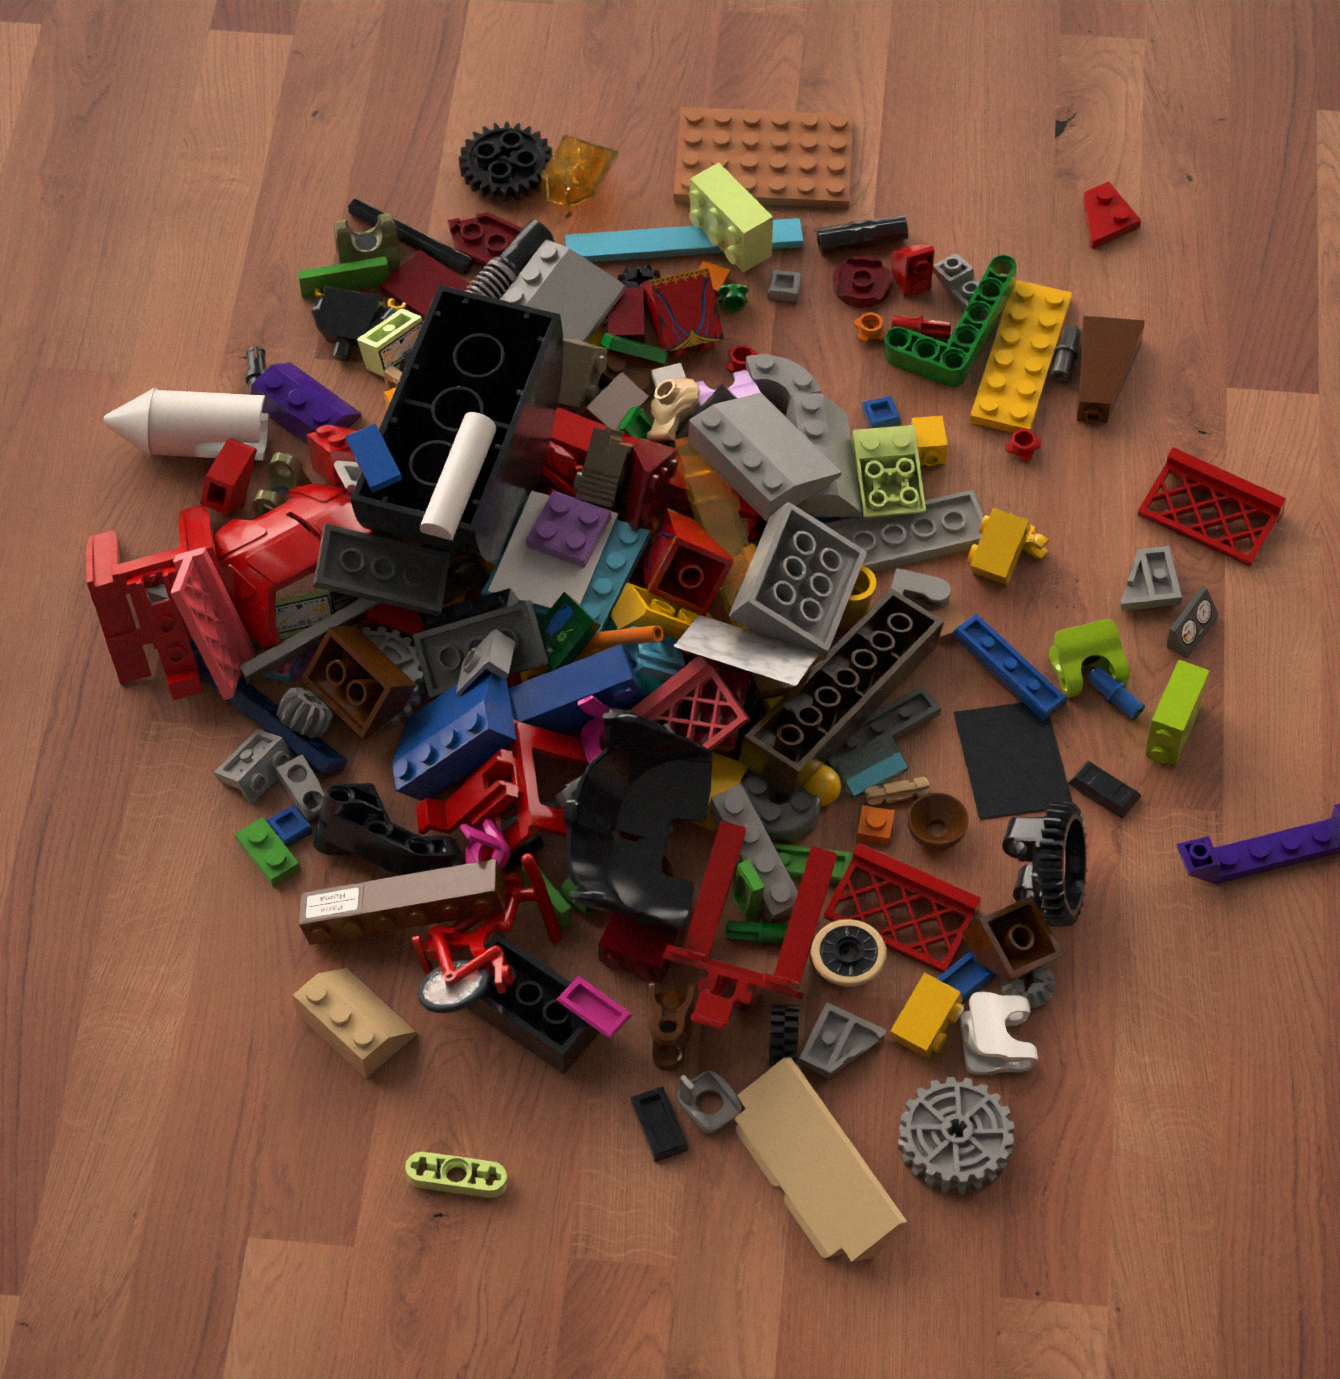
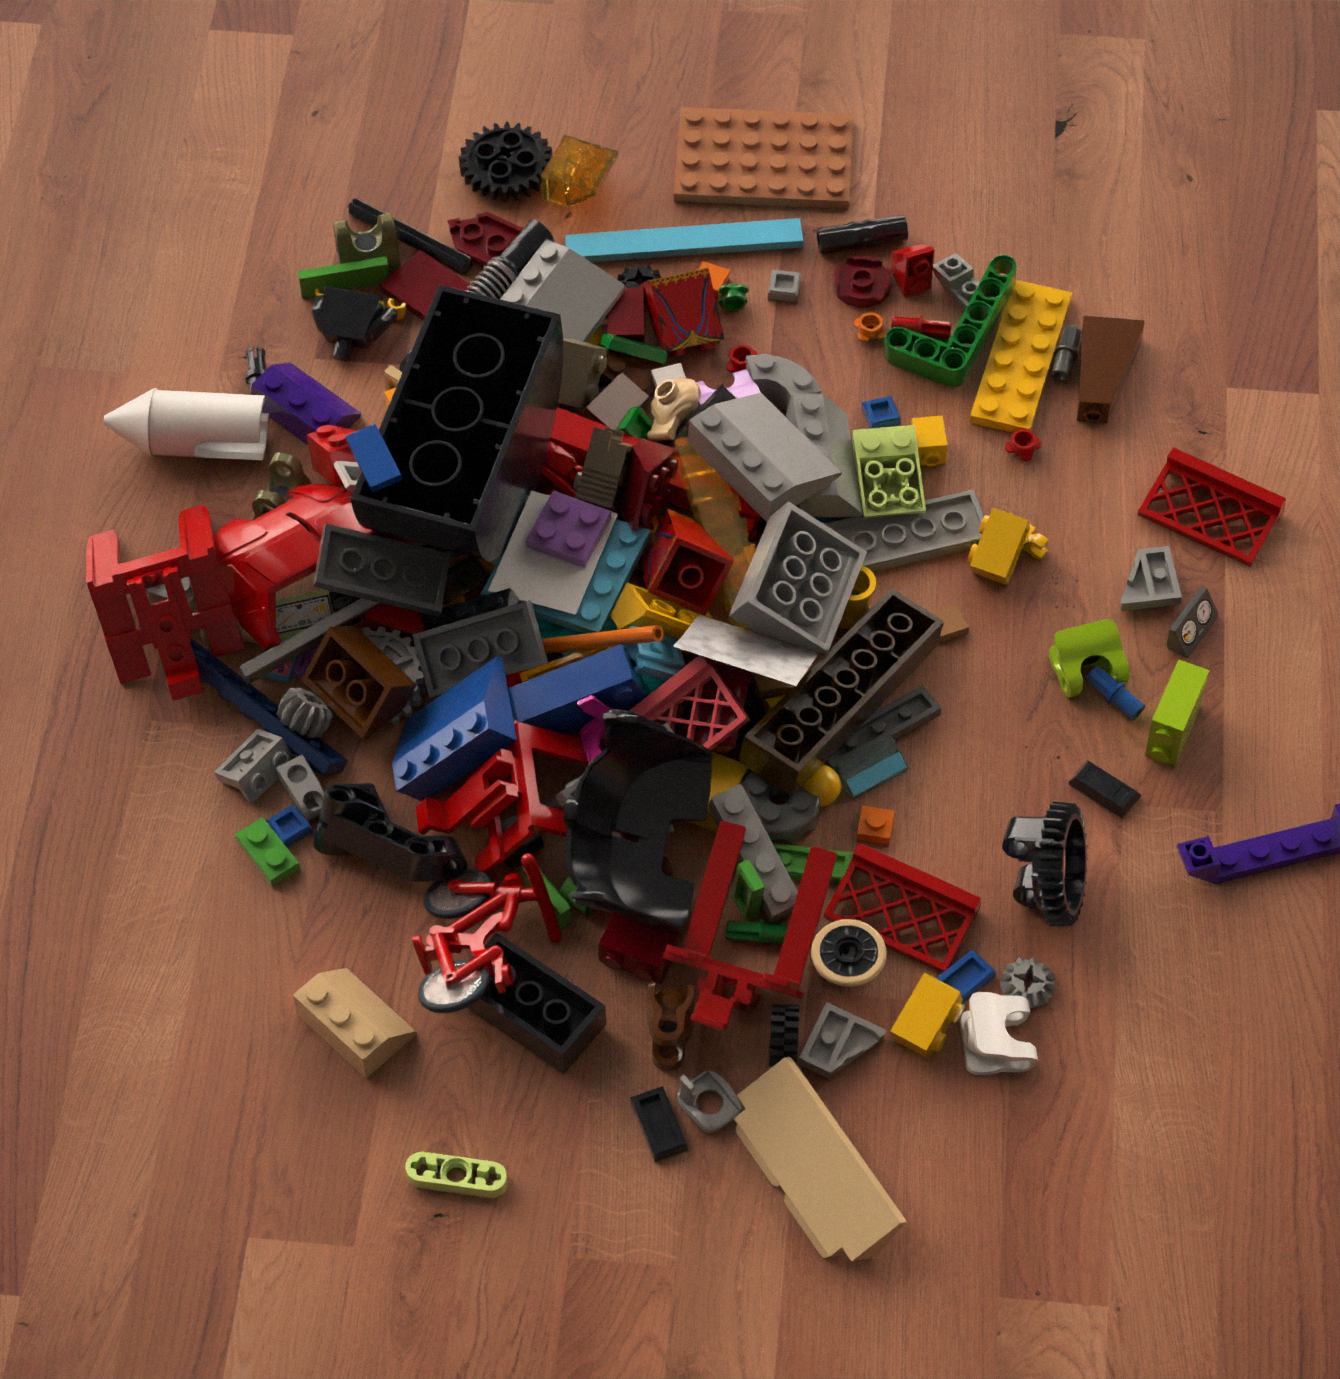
coral fence [171,547,257,700] -> none
red slope [200,438,257,515] -> none
reddish brown brick [299,859,506,945] -> none
yellowish green brick [357,308,423,377] -> none
white brick [420,412,496,540] -> none
light grey piece [456,629,515,696] -> none
dark pink piece [460,819,510,870] -> none
dark green tile [538,592,601,671] -> none
dark pink tile [556,975,632,1039] -> none
yellowish green brick [689,162,773,272] -> none
tan axle [865,777,930,807] -> none
light grey leg [891,568,951,611] -> none
light grey piece [898,1077,1015,1195] -> none
reddish brown piece [908,793,968,850] -> none
blue tile [952,613,1068,721] -> none
black sticker [953,702,1072,819] -> none
reddish brown slope [962,895,1065,981] -> none
red wing [1083,181,1141,249] -> none

